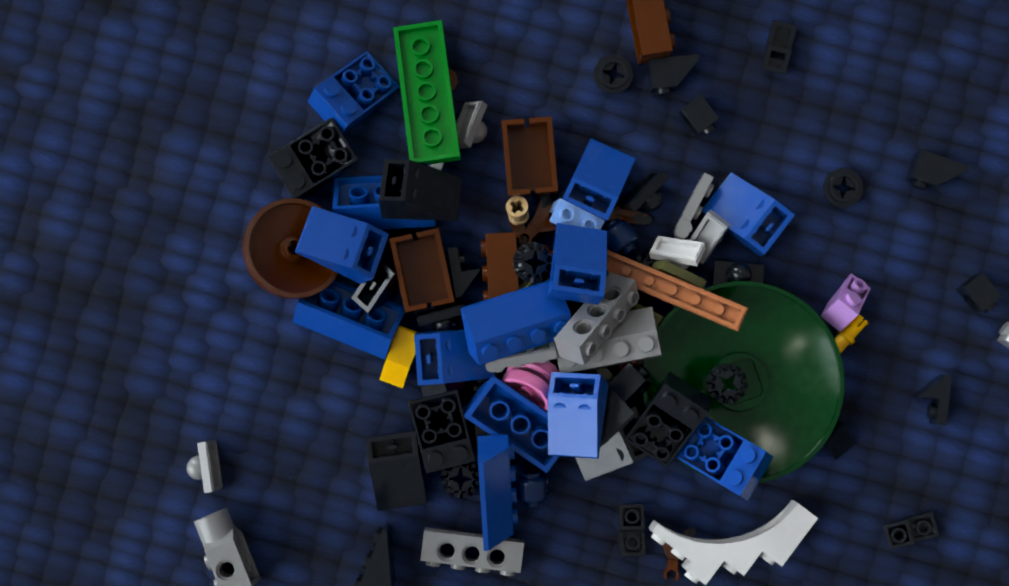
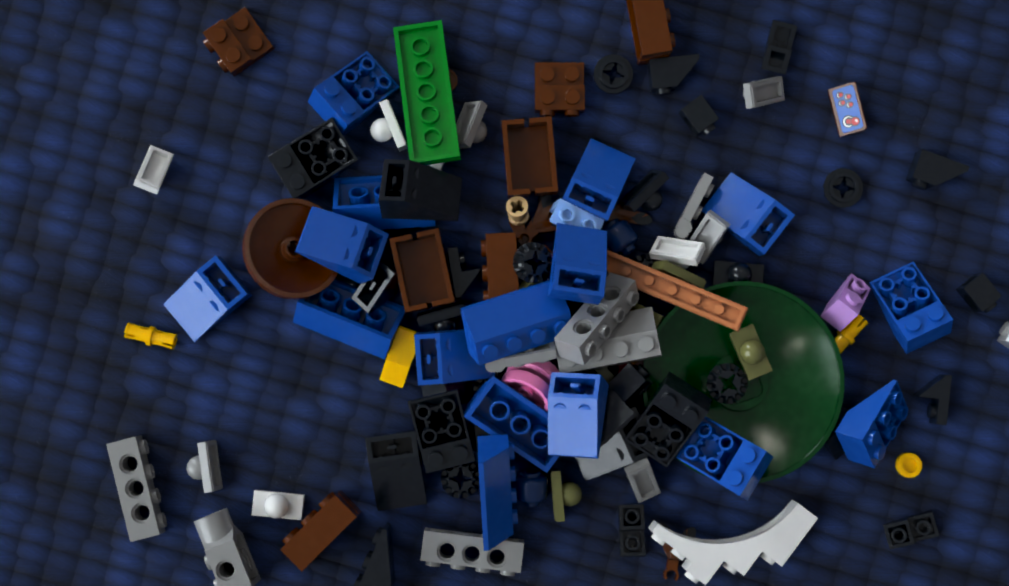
none -> light grey brick [106,435,167,542]
none -> yellow pin [124,322,178,350]
none -> white tile [133,145,174,194]
none -> slope [163,255,252,343]
none -> reddish brown plate [203,7,275,77]
none -> white tile [251,490,305,520]
none -> reddish brown piece [280,490,362,572]
none -> white tile [370,99,408,152]
none -> reddish brown plate [535,62,585,117]
none -> olive tile [550,469,582,522]
none -> light grey tile [624,457,661,503]
none -> olive tile [728,324,773,381]
none -> light grey tile [743,76,785,109]
none -> slope [827,81,867,137]
none -> blue slope [835,380,908,468]
none -> blue slope [869,261,953,354]
none -> yellow tile [895,452,922,478]

